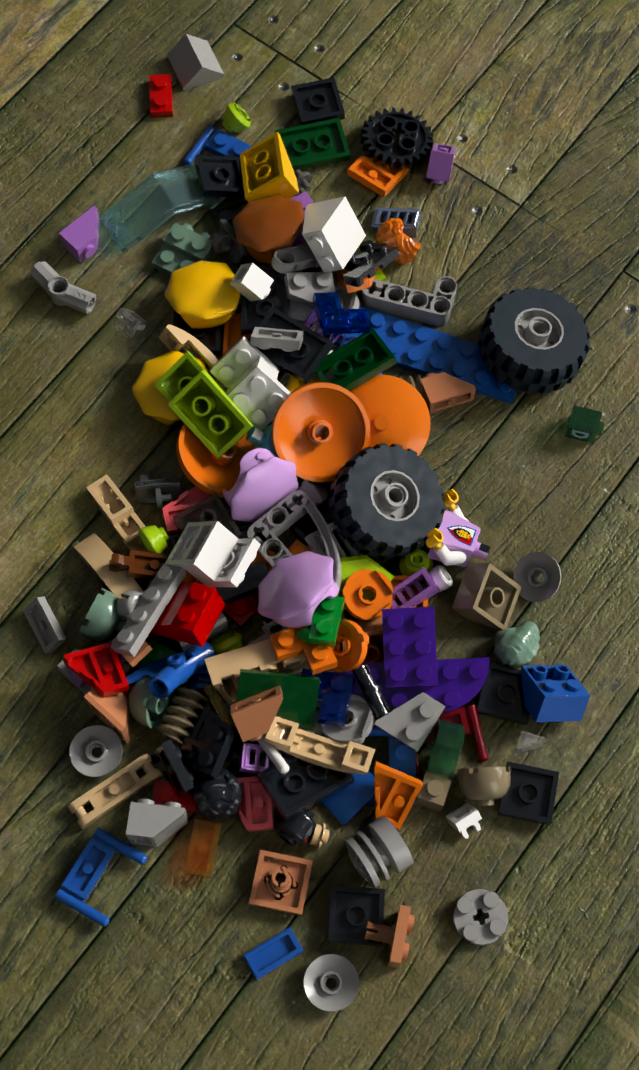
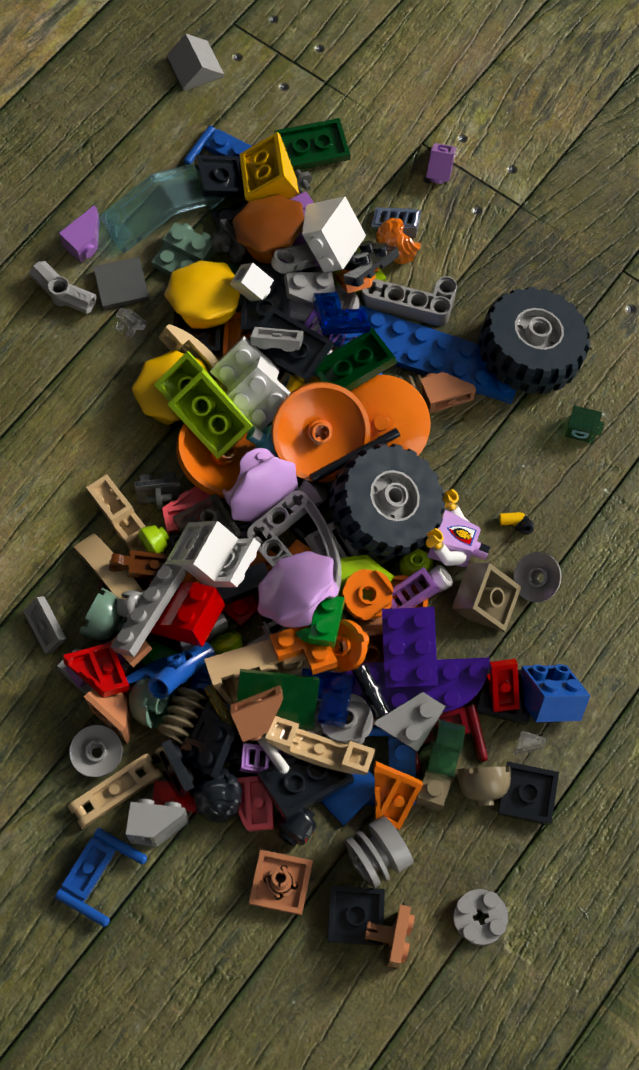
red plate [149,74,173,118] -> none
clear orange plate [184,819,222,879] -> none
lime cone [222,103,251,133] -> none
blue tile [243,927,304,981] -> none
black plate [291,78,345,125] -> none
light grey dish [304,954,359,1012] -> none
tan plate [308,823,330,849] -> none
orange wing [347,156,409,197] -> none
black gear [360,107,434,170] -> none
white tile [446,803,482,839] -> none
sand green hair [494,621,540,669] -> none
none -> dark grey tile [93,257,149,310]
none -> black bar [309,428,400,483]
none -> red slope [487,659,520,712]
none -> arm [499,512,534,535]

